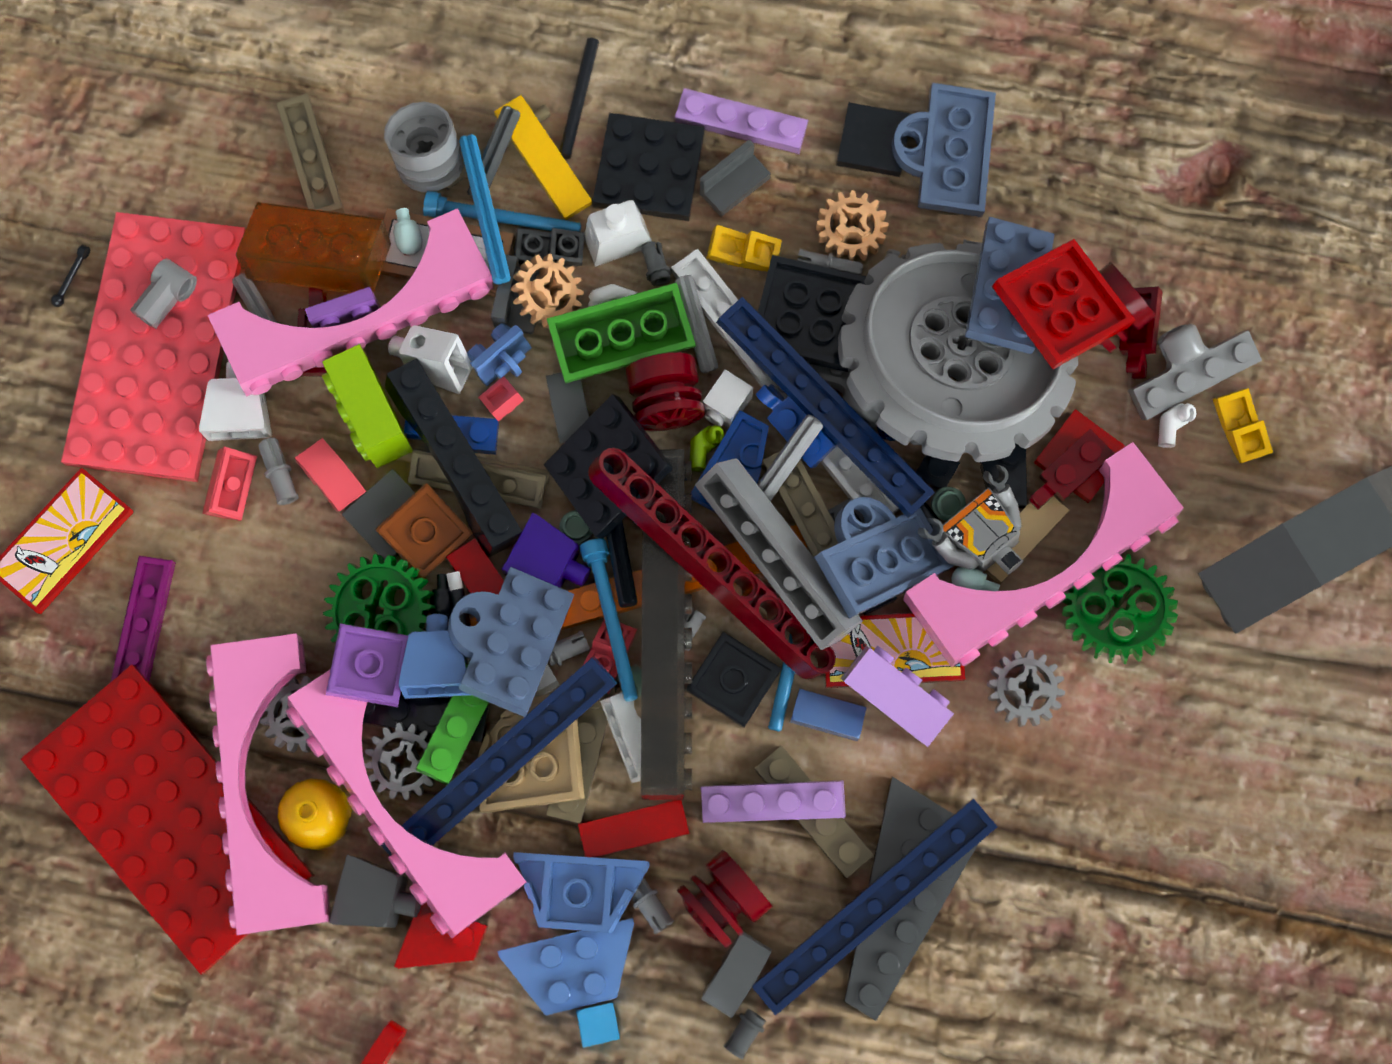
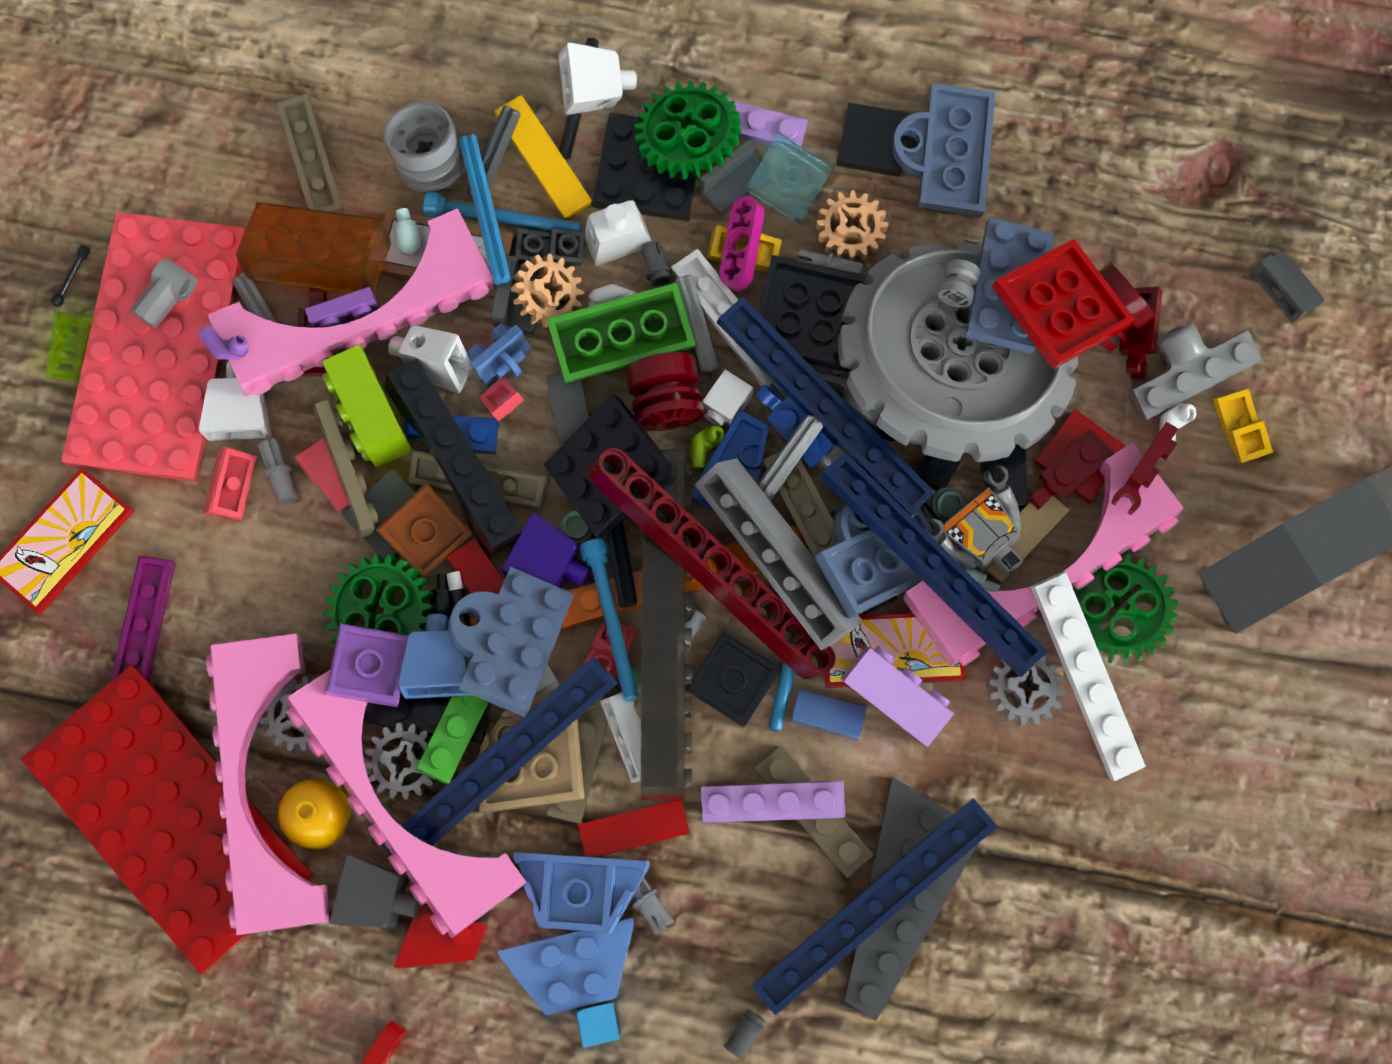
light grey pin [549,630,590,667] -> none
dark red wheel [677,849,772,948] -> none
dark grey slope [701,932,772,1018] -> none
none -> clear neon green slope [45,311,93,383]
none -> medium lavender arm [198,326,248,360]
none -> dark tan plate [315,400,379,538]
none -> white torso [558,43,637,115]
none -> green gear [634,80,742,179]
none -> dark pink beam [719,196,765,291]
none -> clear light blue plate [745,132,833,224]
none -> dark blue plate [819,452,1048,678]
none -> light grey wheel [938,259,980,307]
none -> white plate [1030,572,1146,781]
none -> dark red plate [1111,421,1178,516]
none -> dark grey panel [1251,251,1324,324]

